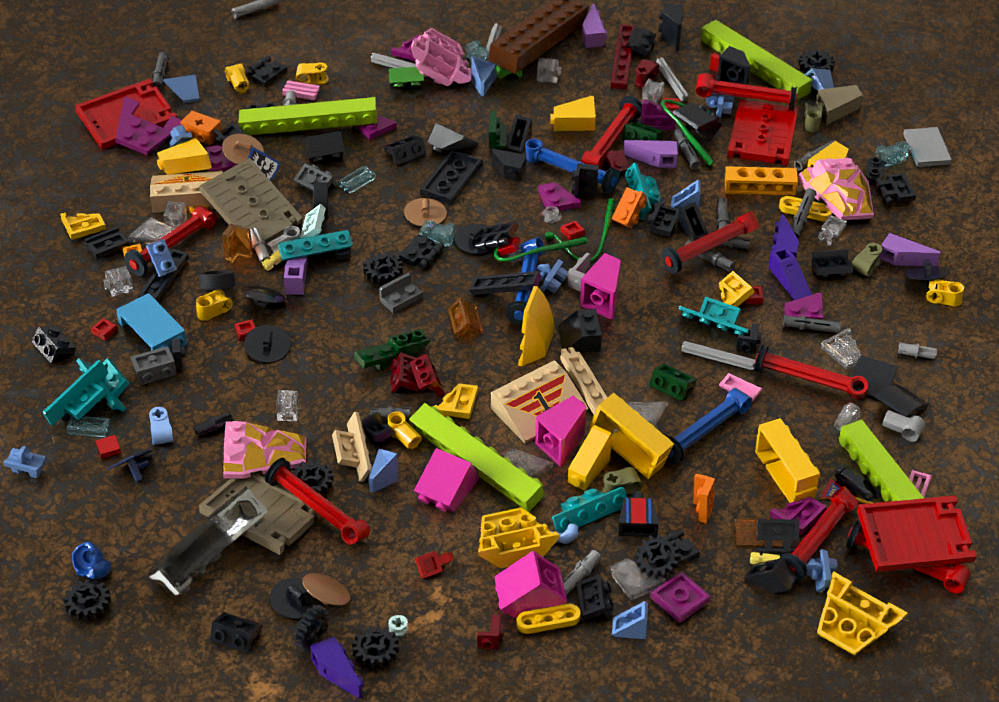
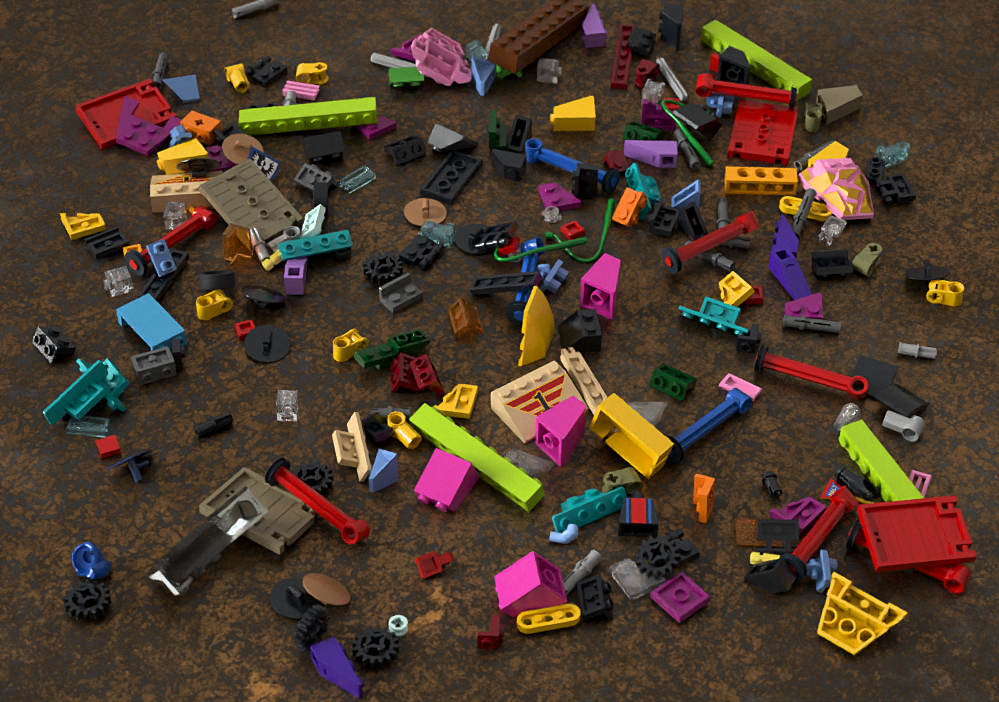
medium blue hips [4,446,46,478] -> none
red tile [90,318,118,341] -> none
clear wing [128,217,174,244] -> none
light blue piece [149,407,173,445] -> none
black bracket [210,612,263,653] -> none
wedge [223,421,306,478] -> none
yellow wedge [478,507,560,569] -> none
light grey bracket [567,253,590,292] -> none
yellow slope [568,425,612,490] -> none
red piece [581,96,642,170] -> none
medium blue slope [612,601,648,639] -> none
light grey axle [682,341,755,370] -> none
yellow piece [755,418,820,503] -> none
black gear [798,49,835,74] -> none
medium blue slope [804,68,834,90] -> none
clear wing [821,328,861,370] -> none
medium lavender slope [879,233,940,266] -> none
light grey tile [903,127,952,167] -> none
none -> black shield [177,158,219,178]
none -> yellow piece [333,329,369,362]
none -> black pin [761,471,783,498]

